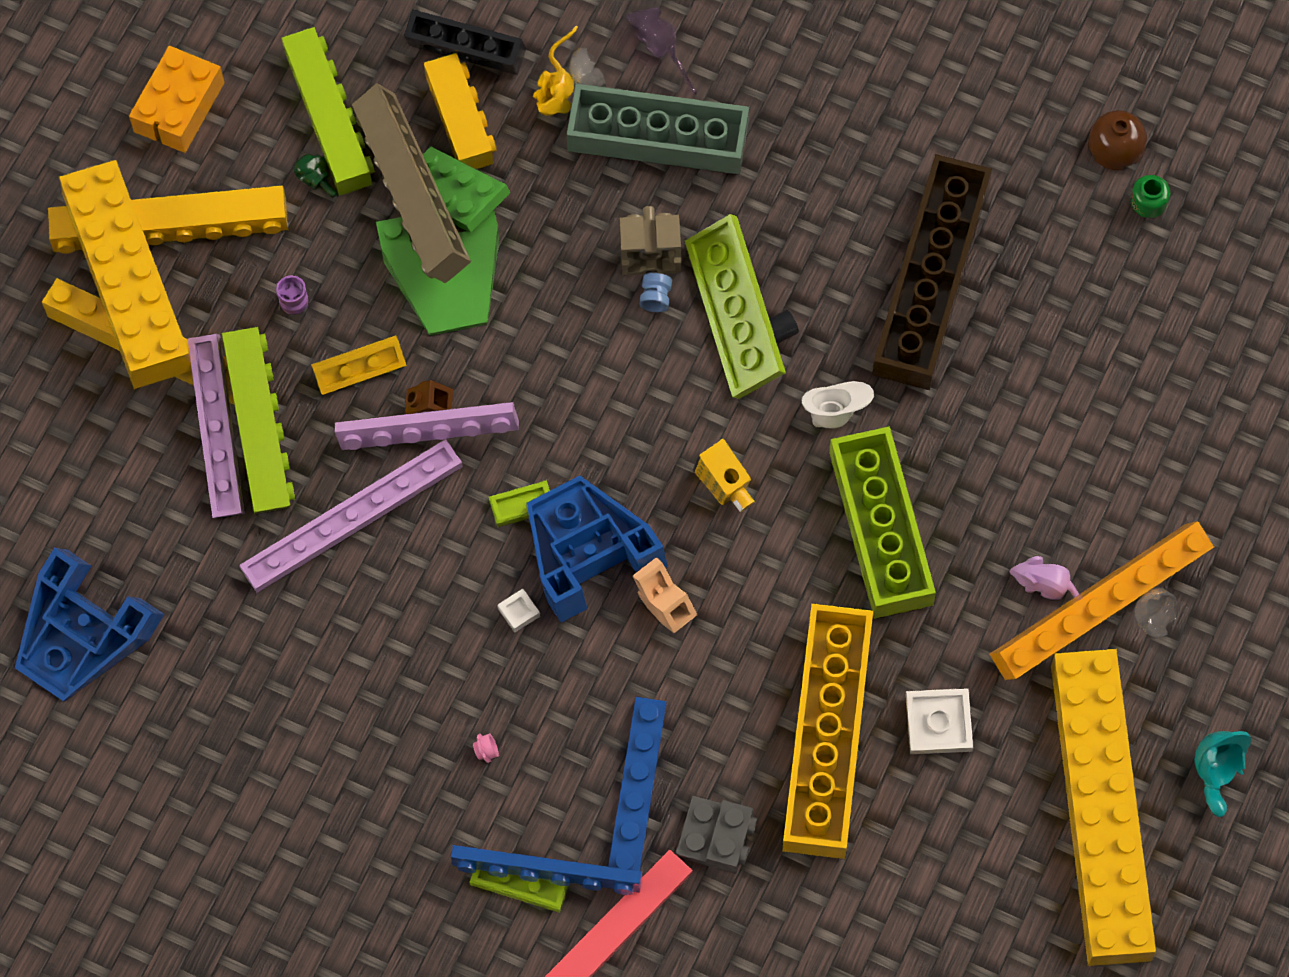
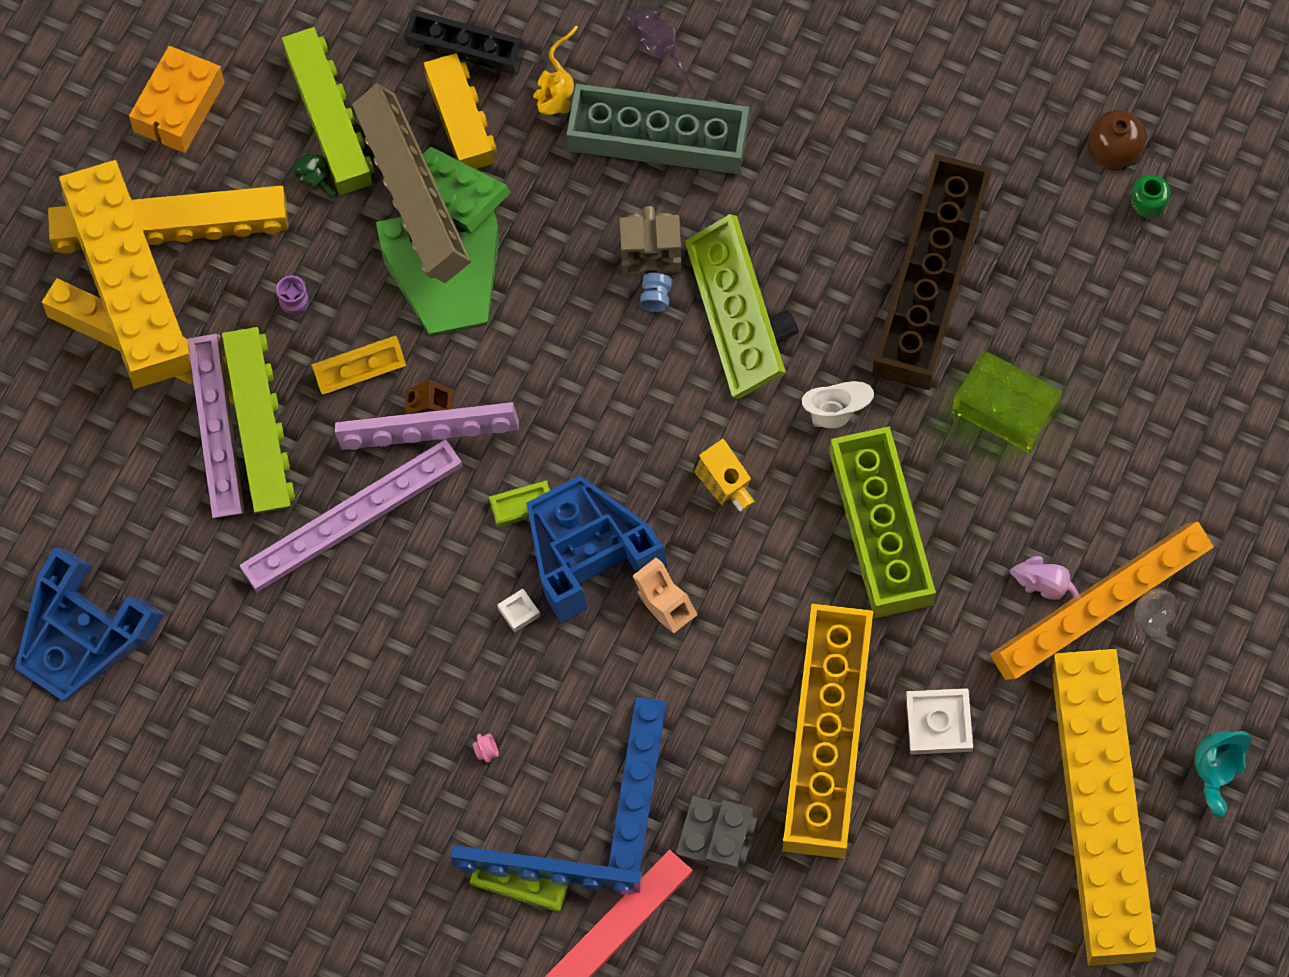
clear hair [569,47,607,87] -> none
none -> clear neon green brick [952,350,1063,454]

